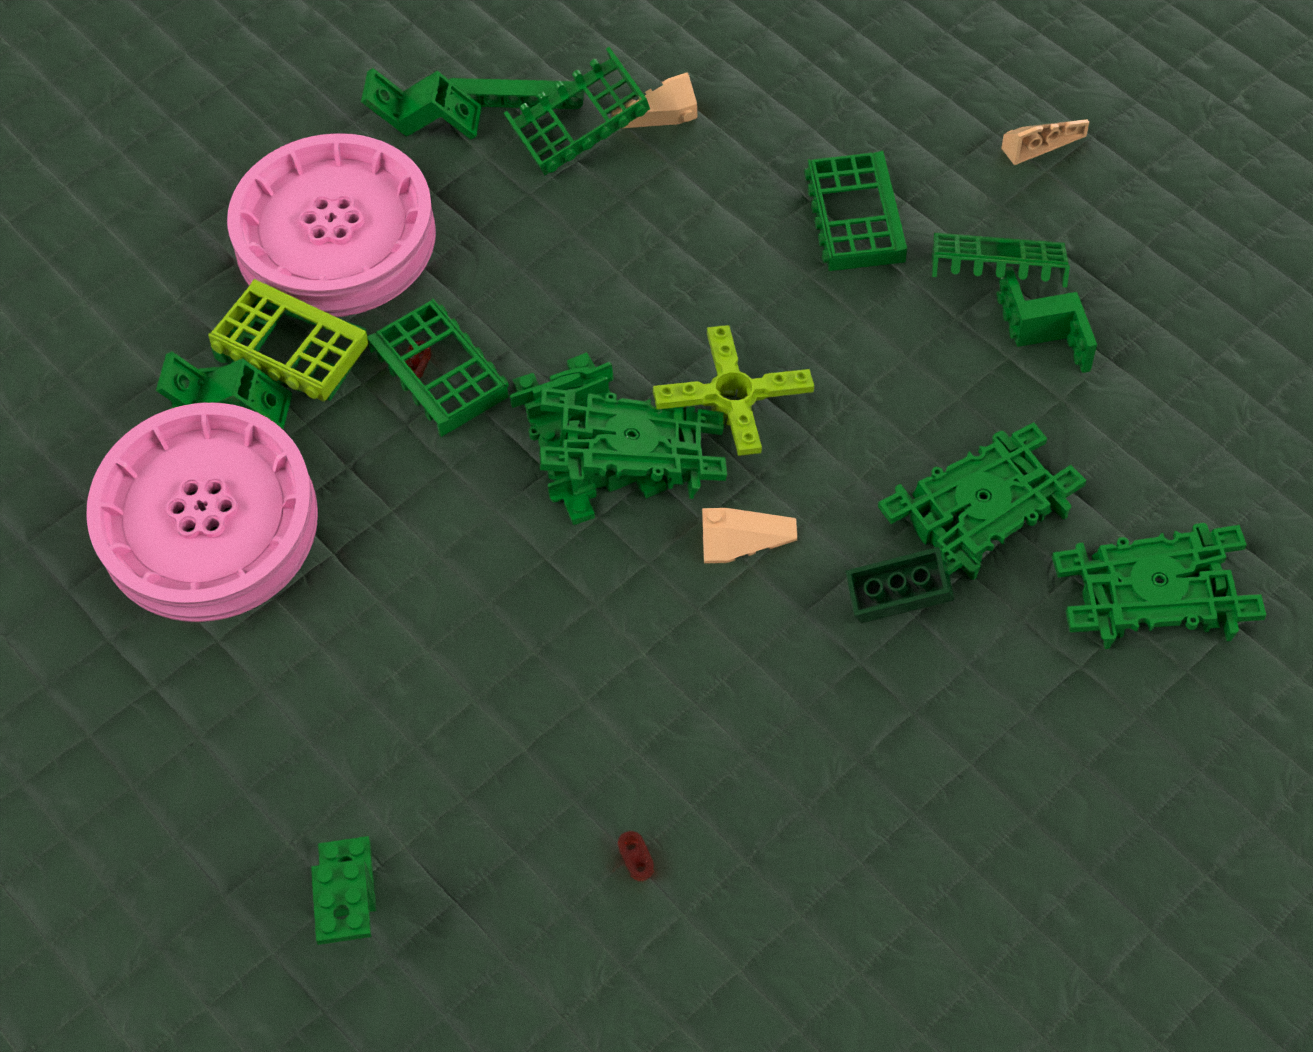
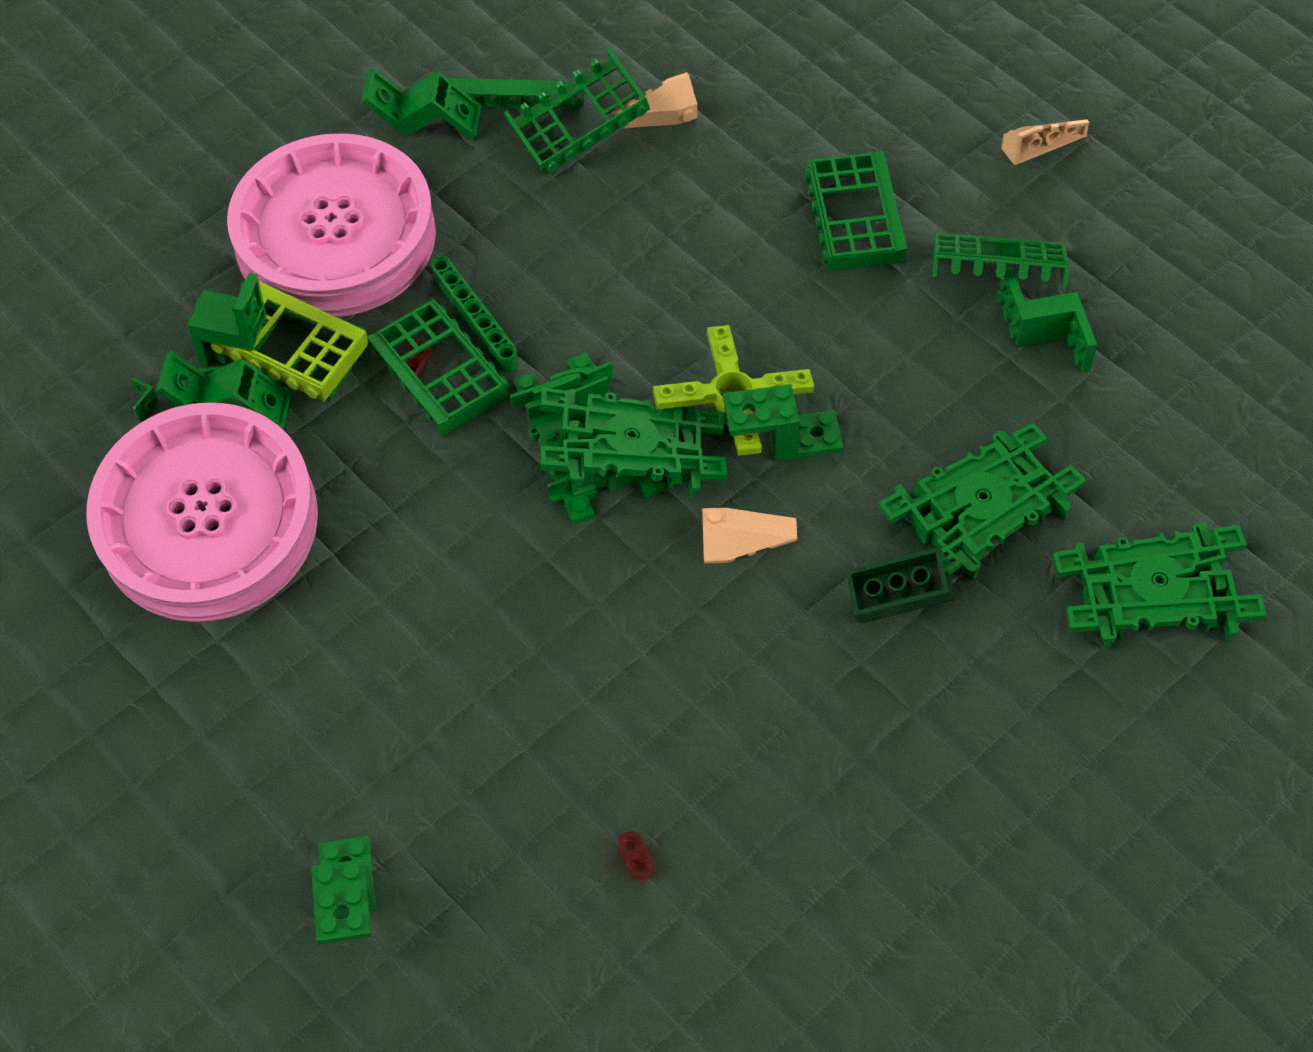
none -> green bracket [131,377,158,421]
none -> green bracket [187,273,267,367]
none -> green beam [431,256,518,372]
none -> green bracket [723,384,843,461]

